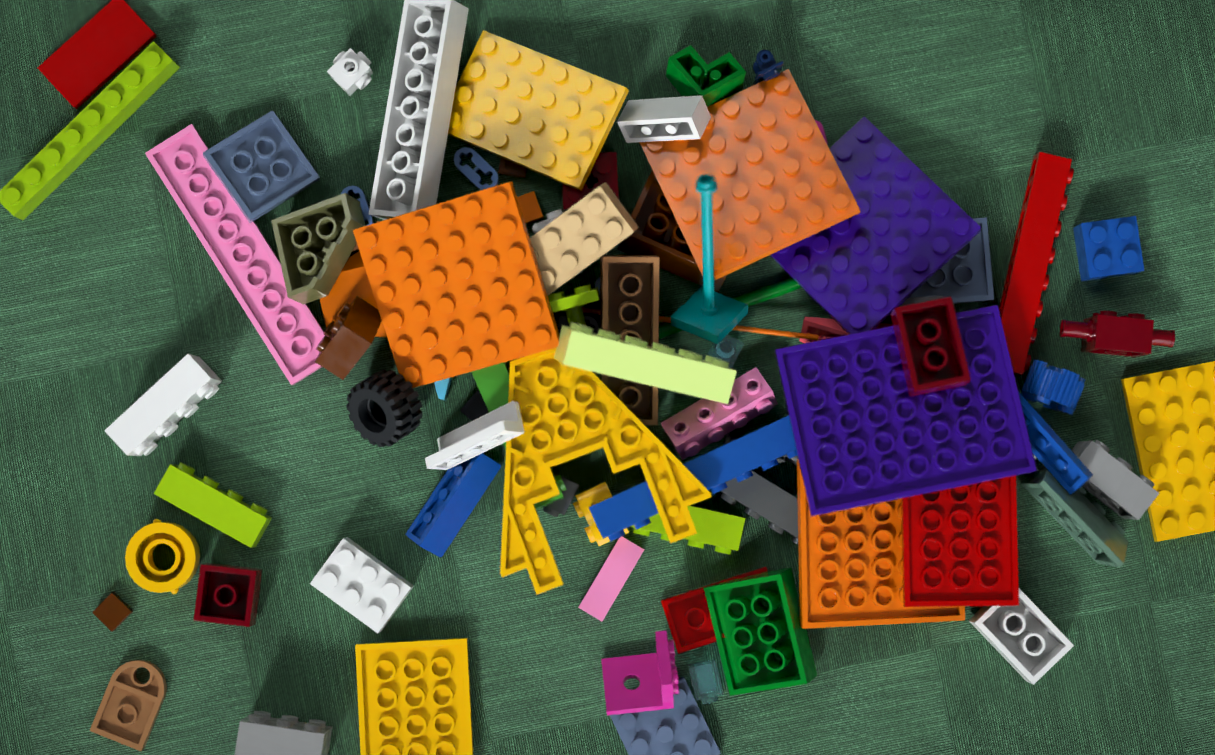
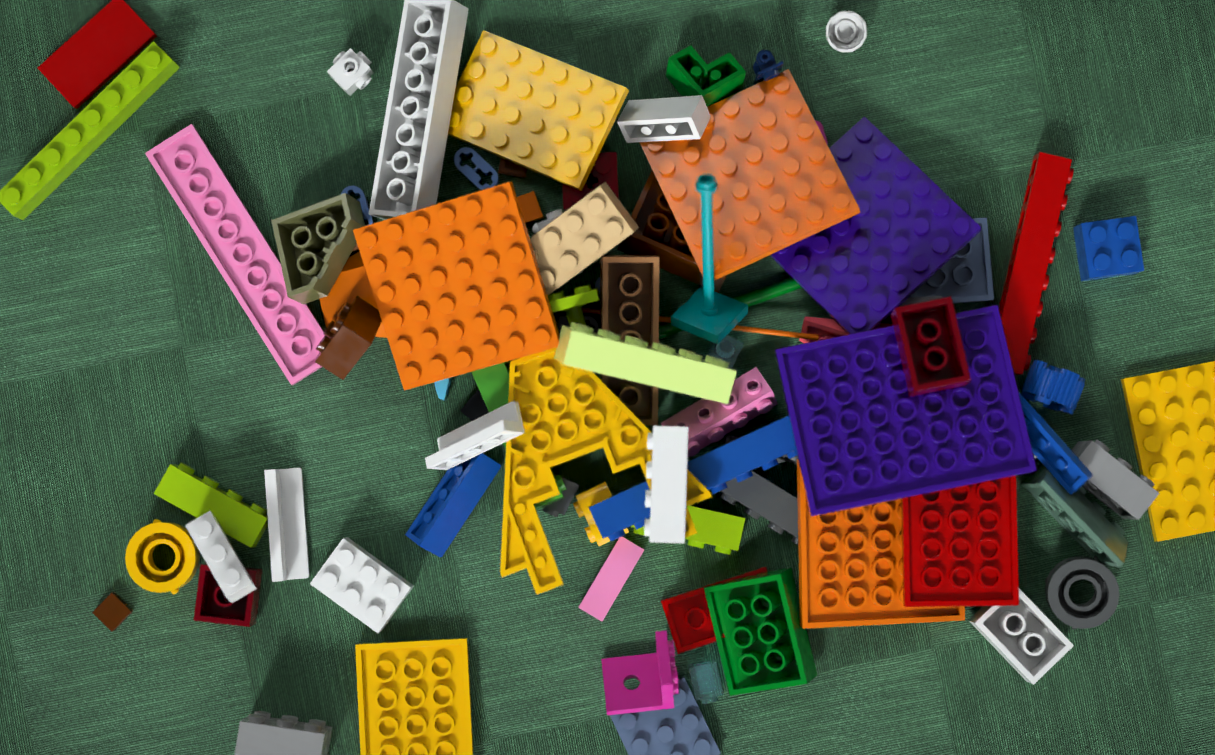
medium nougat tile [90,660,167,751] -> none
white brick [104,354,222,456] -> none
sand blue plate [203,110,320,223] -> none
black tyre [346,370,423,447] -> none
dark red brick [1059,311,1175,357] -> none
none -> white brick [185,511,257,603]
none -> white panel [264,468,310,582]
none -> white brick [644,426,689,544]
none -> white hair [826,11,867,53]
none -> dark grey piece [1045,556,1120,630]

